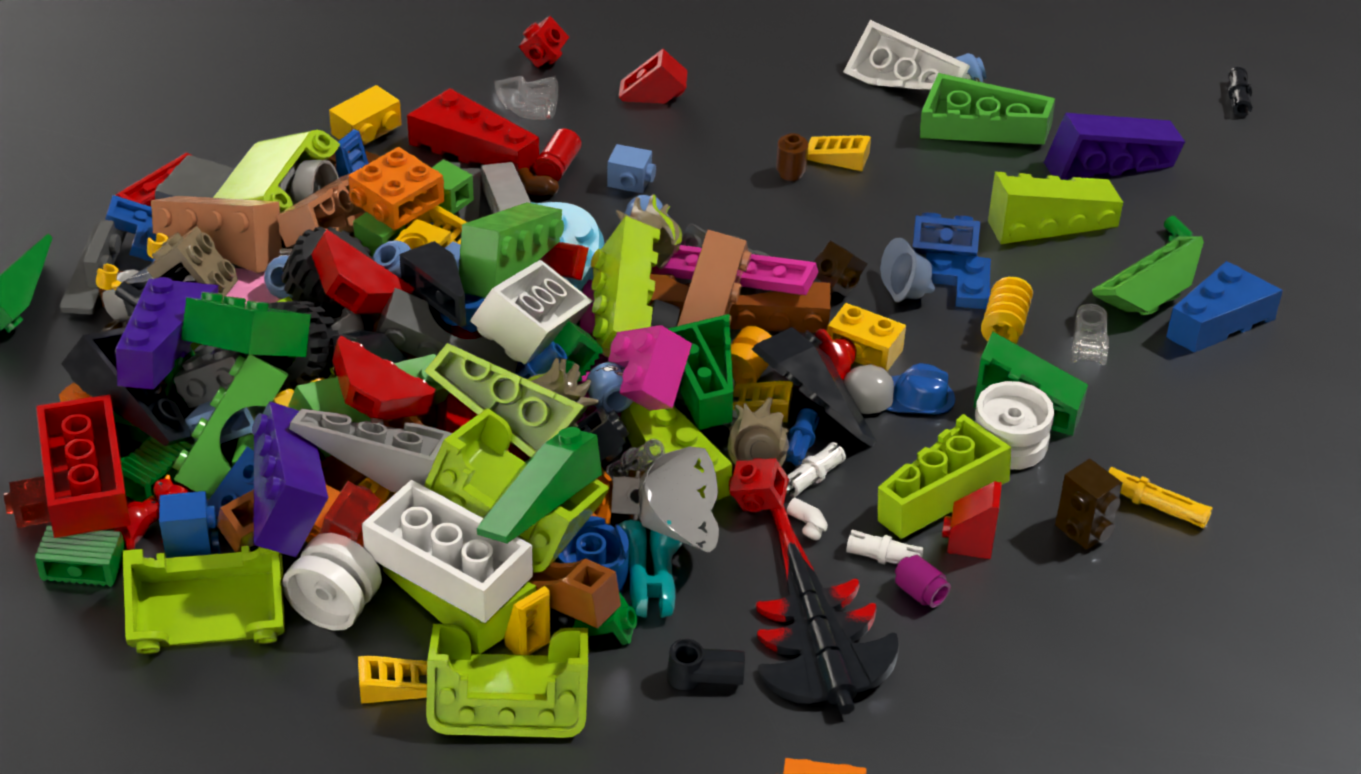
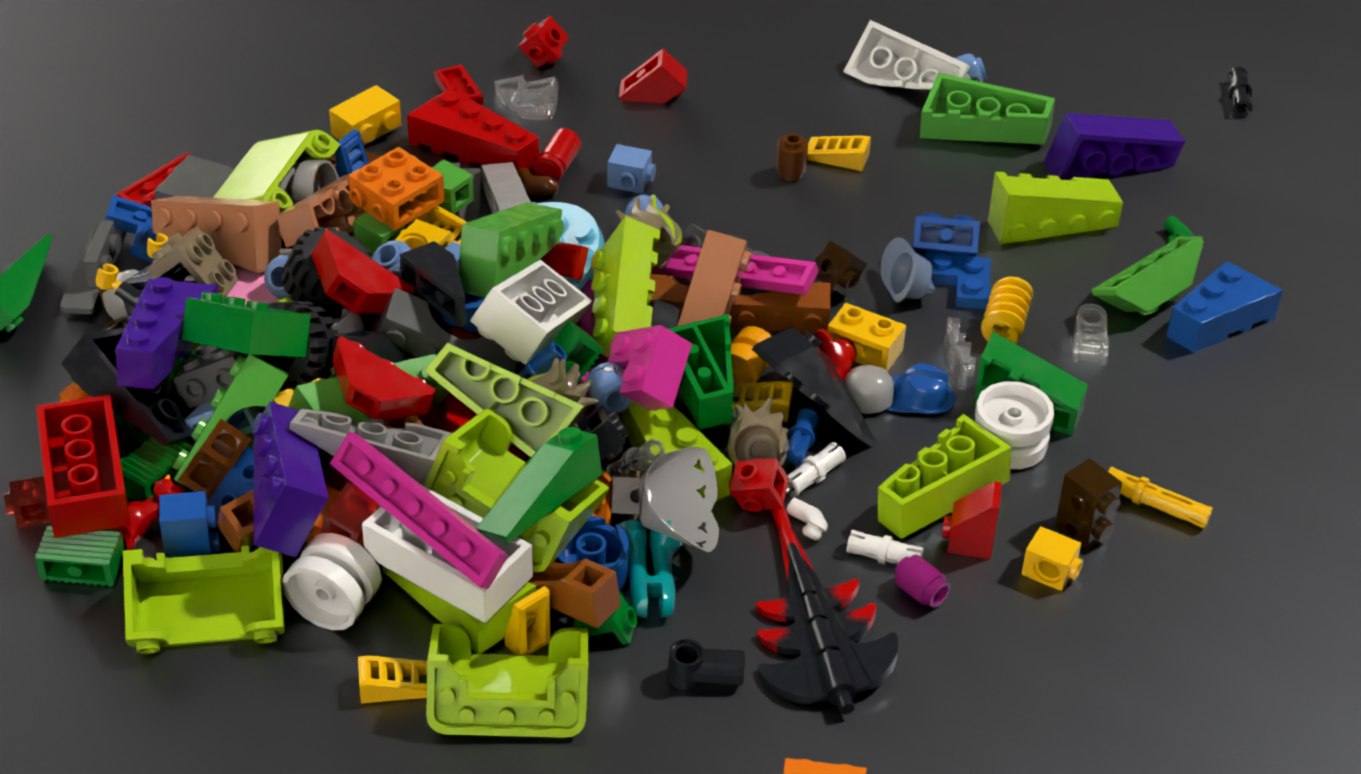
none -> reddish brown slope [178,419,252,500]
none -> dark pink plate [330,432,509,589]
none -> red plate [434,64,484,105]
none -> clear slope [944,317,977,390]
none -> yellow brick [1021,526,1083,591]

